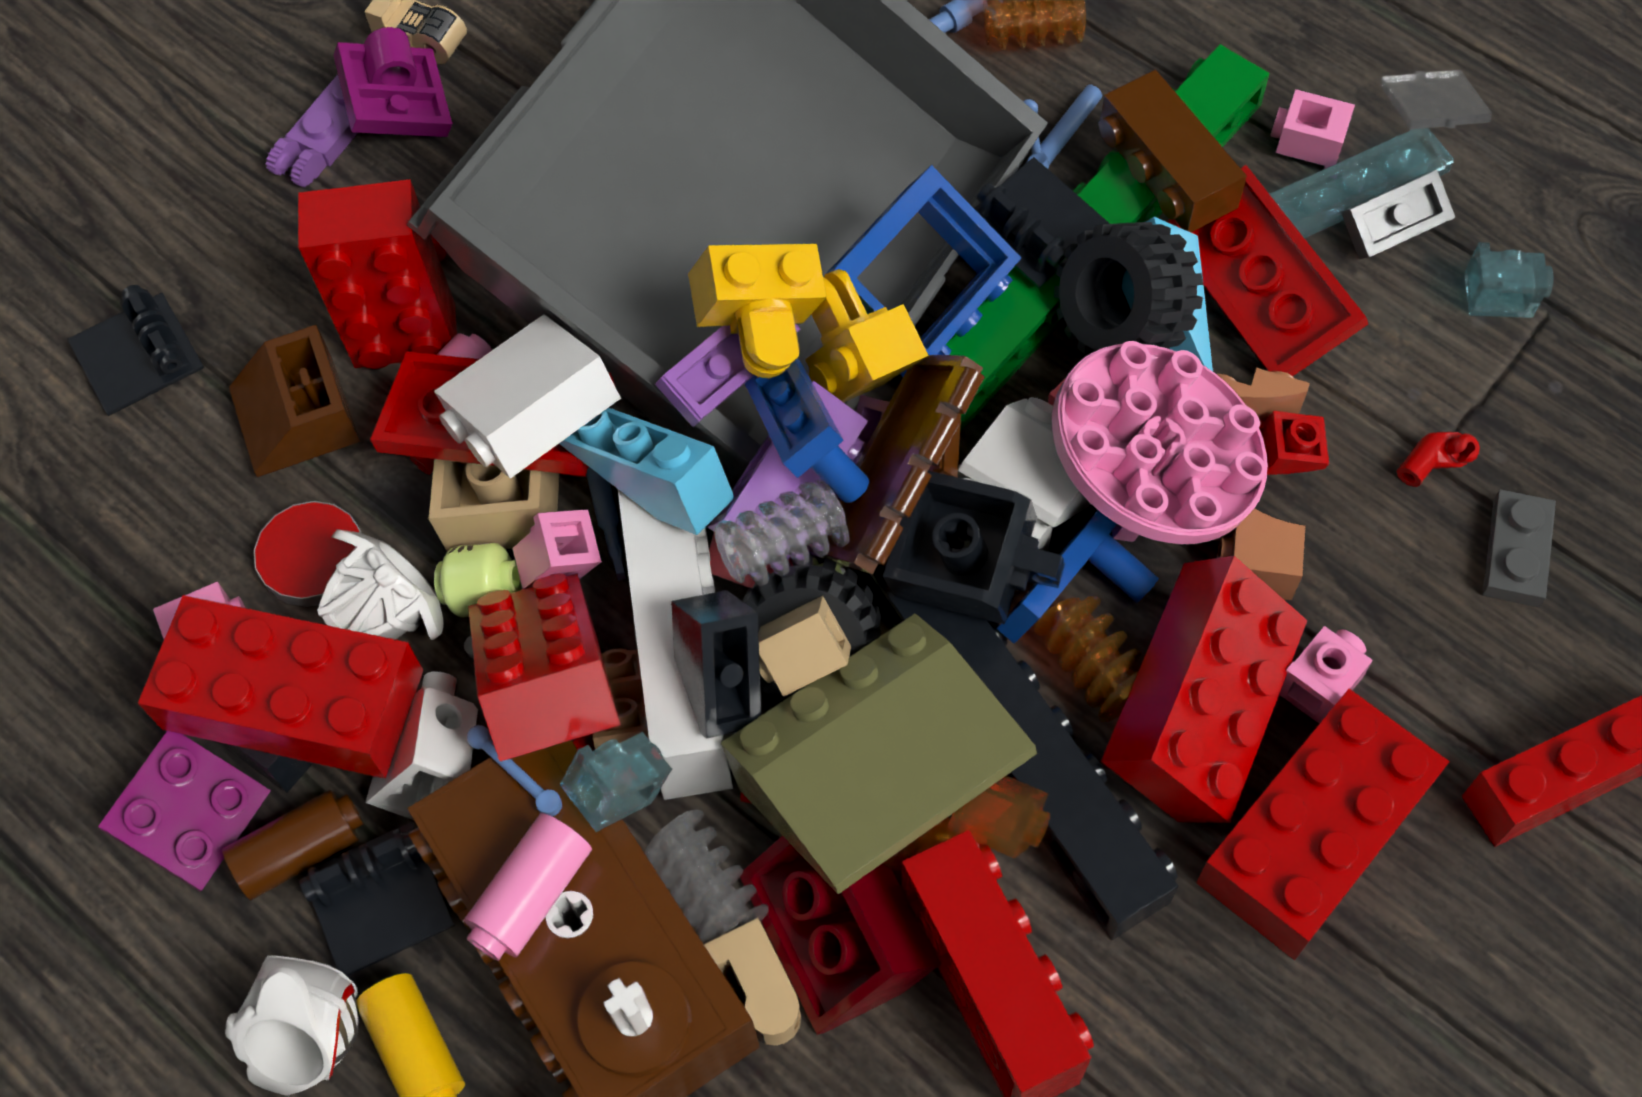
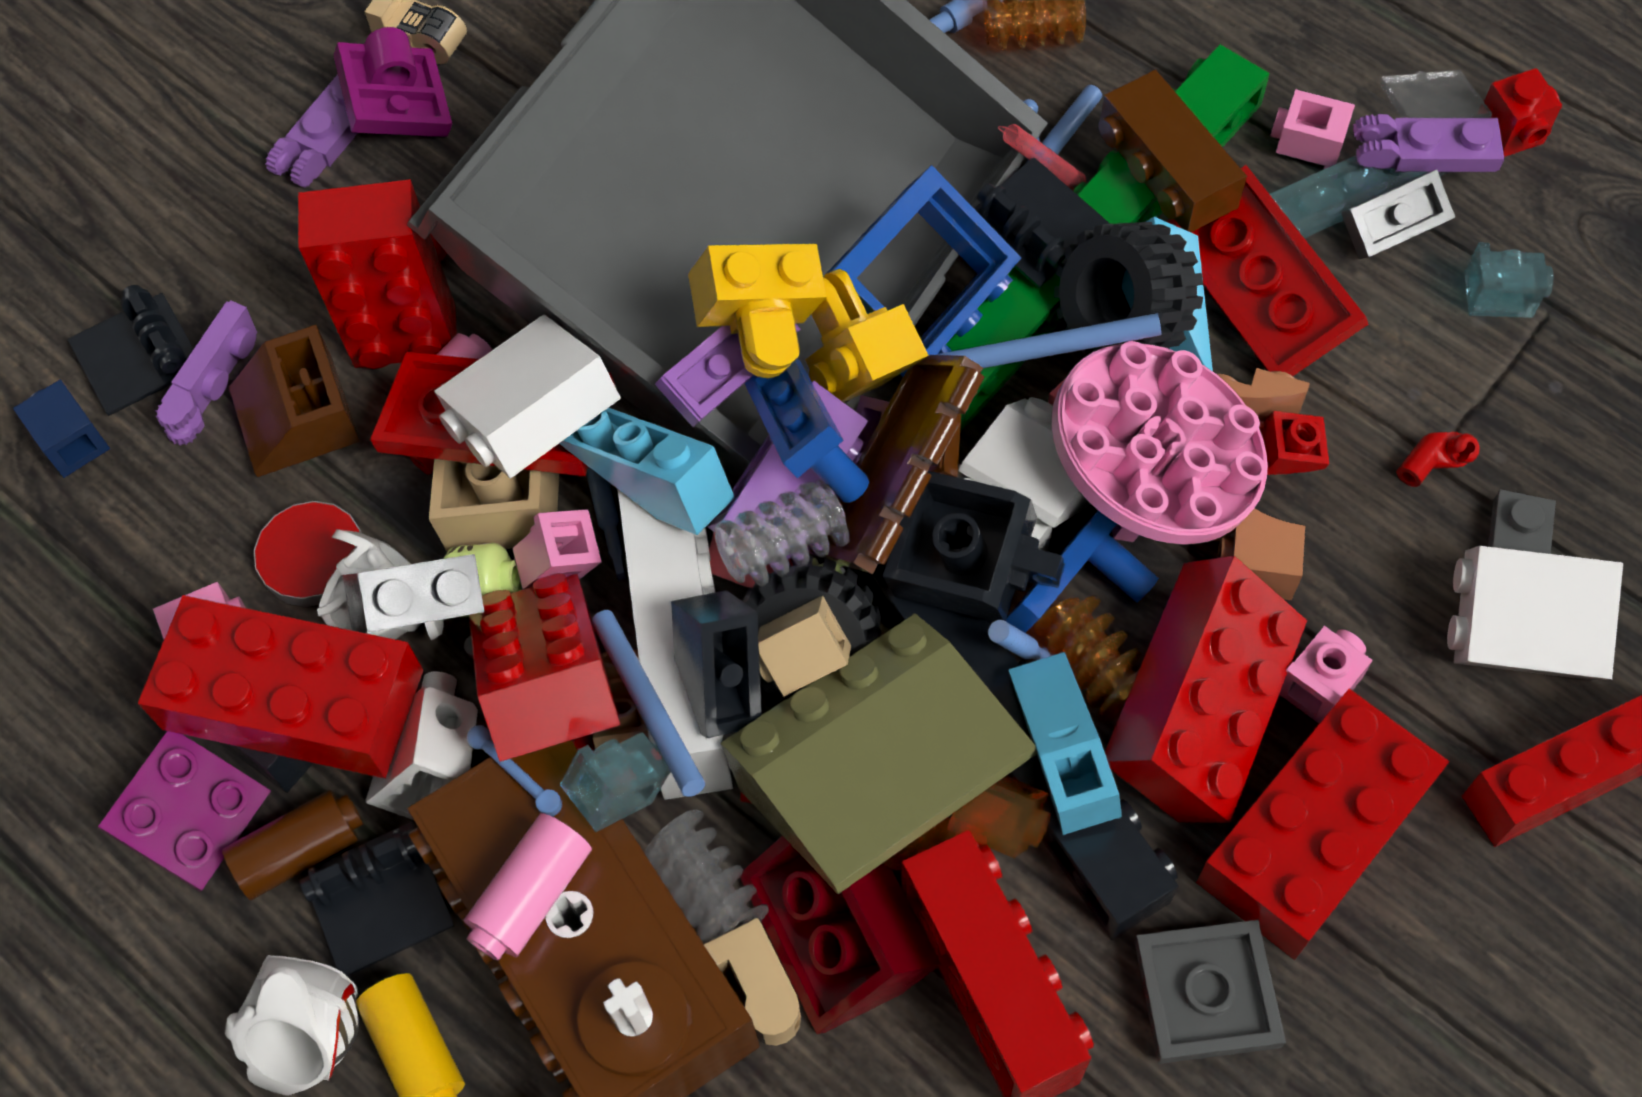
none -> dark blue brick [13,379,110,478]
none -> medium lavender hinge [156,300,257,446]
none -> brick [343,554,484,633]
none -> medium blue bar [592,610,705,797]
none -> medium blue bar [937,313,1162,368]
none -> medium blue piece [988,620,1053,661]
none -> coral piece [998,124,1086,191]
none -> medium azure slope [1008,652,1122,835]
none -> dark grey plate [1134,920,1286,1064]
none -> medium lavender hinge [1353,114,1504,172]
none -> white brick [1447,546,1623,680]
none -> red brick [1477,68,1562,157]

